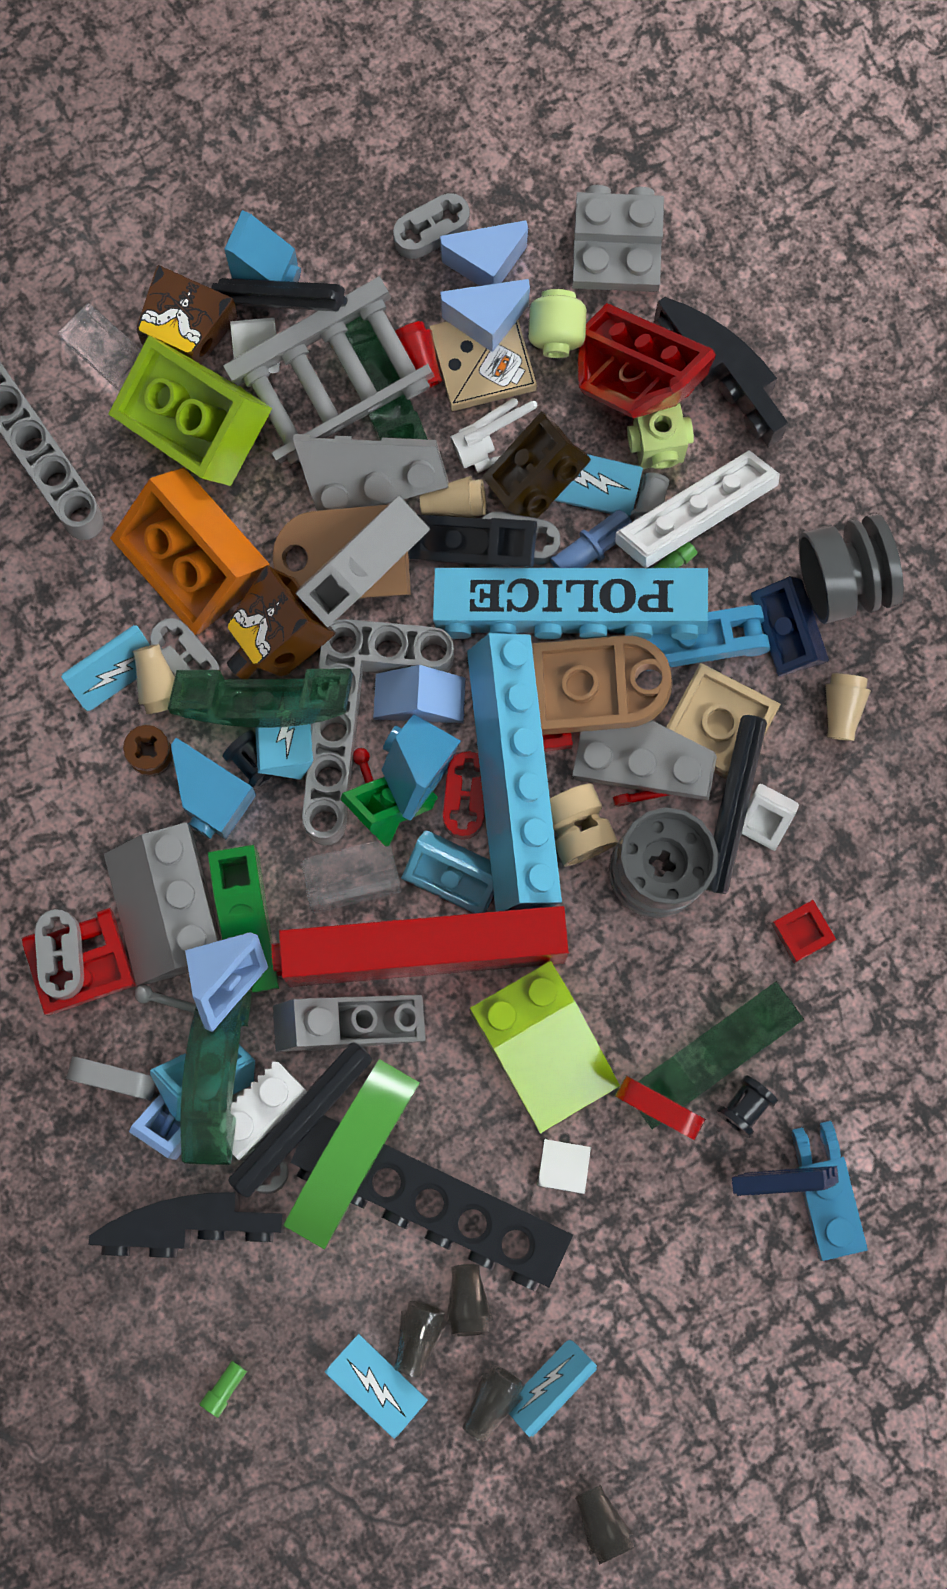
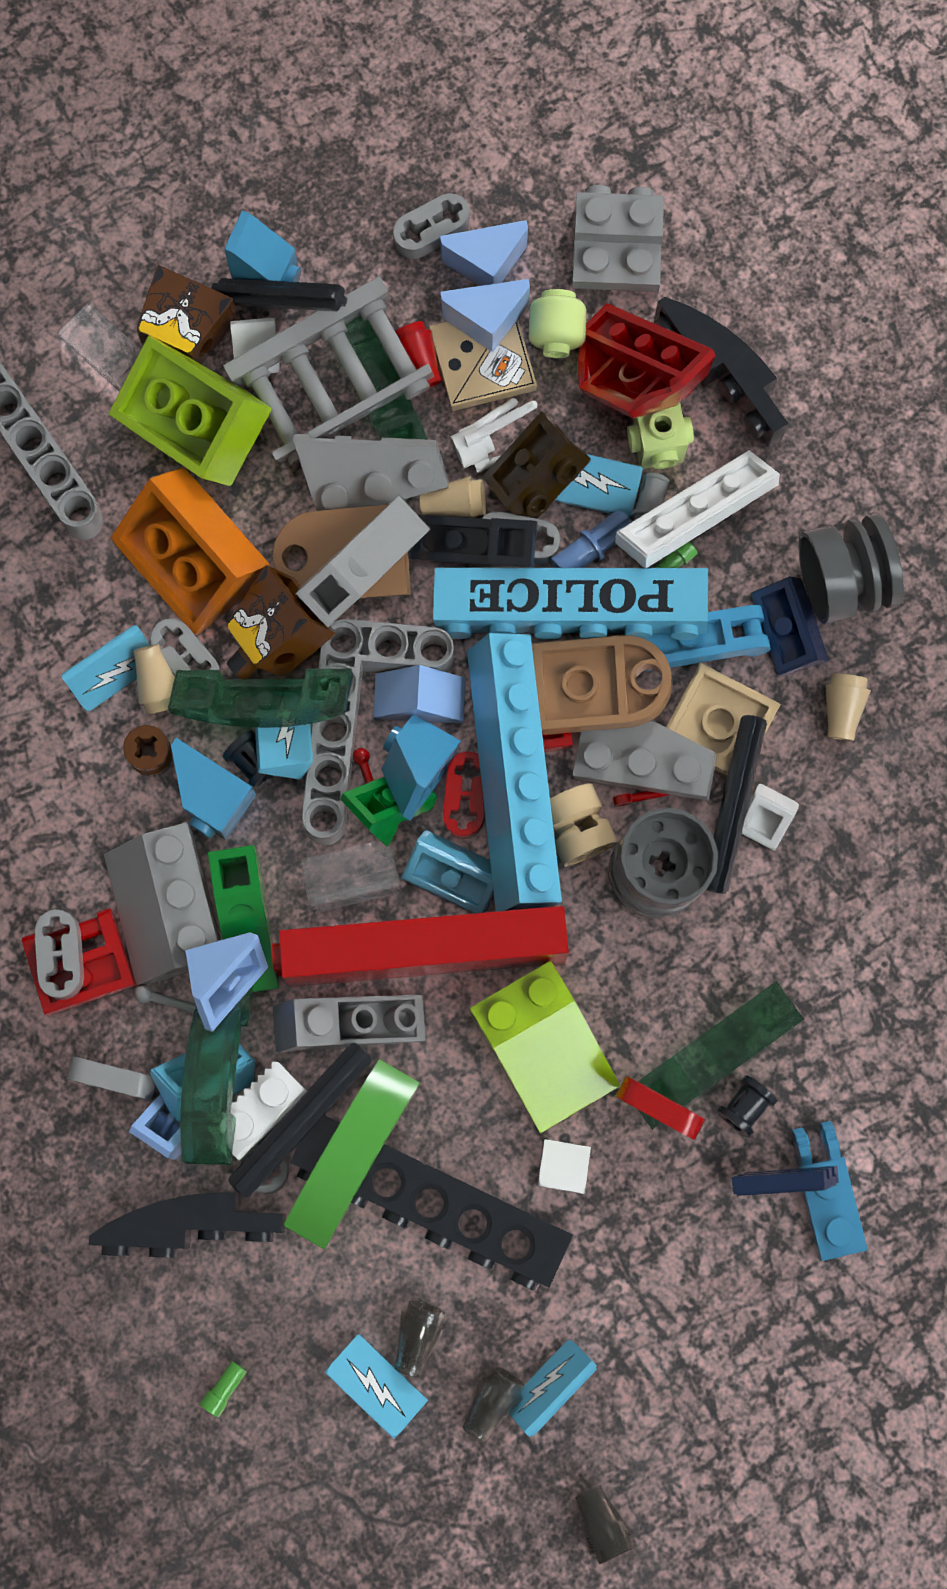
clear smoke cone [446,1264,493,1337] -> none
red tile [771,900,837,964] -> none

